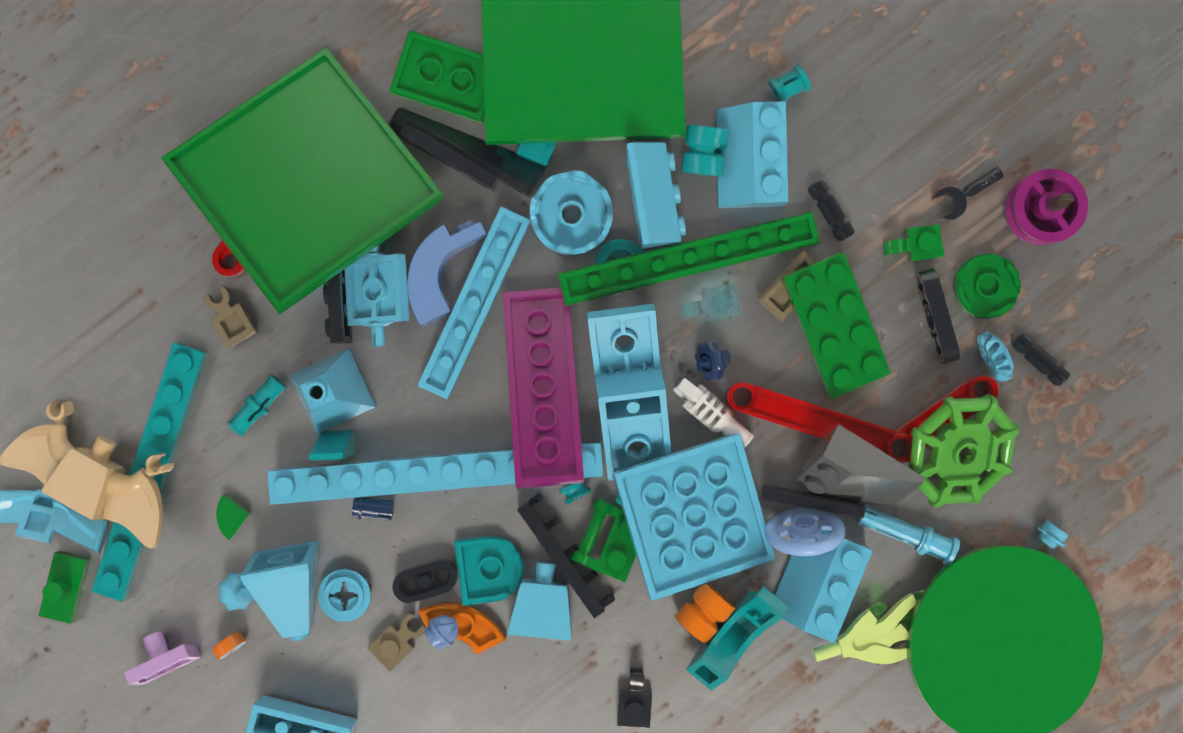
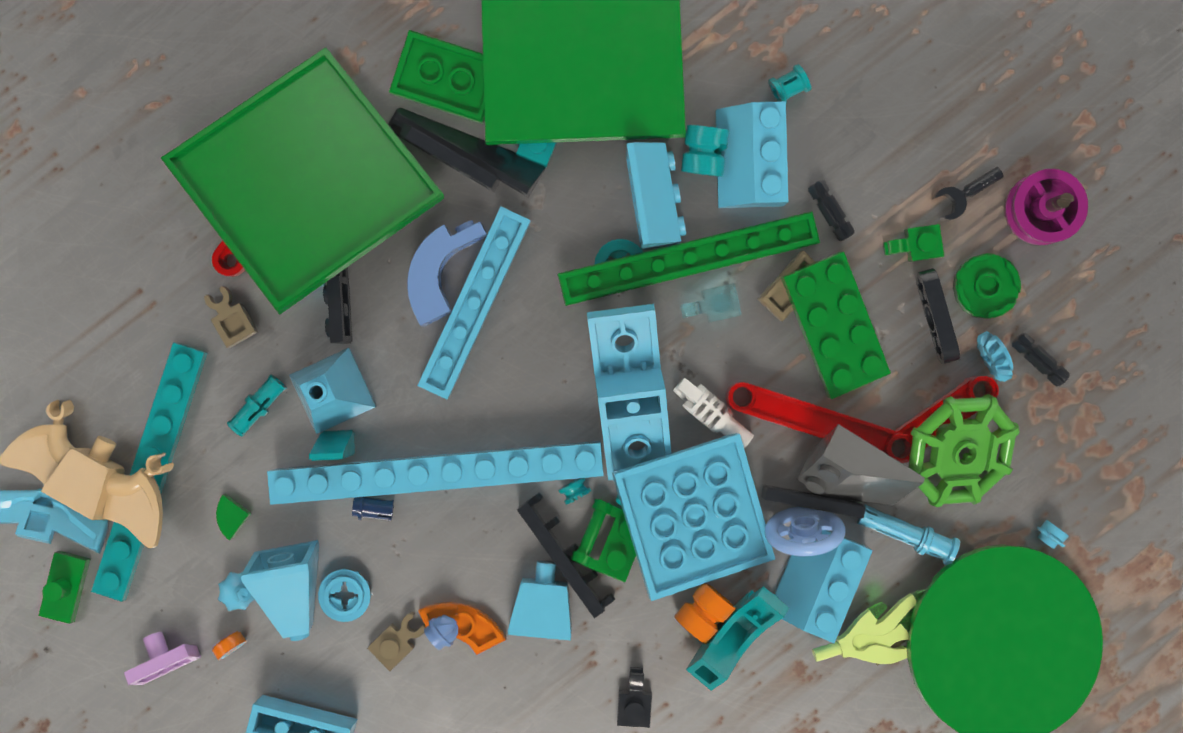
medium azure plate [344,245,409,347] -> none
black plate [392,559,458,603] -> none
teal tile [454,535,524,606] -> none
magenta plate [503,288,584,489] -> none
medium azure plate [530,170,613,256] -> none
dark blue piece [694,342,731,381] -> none

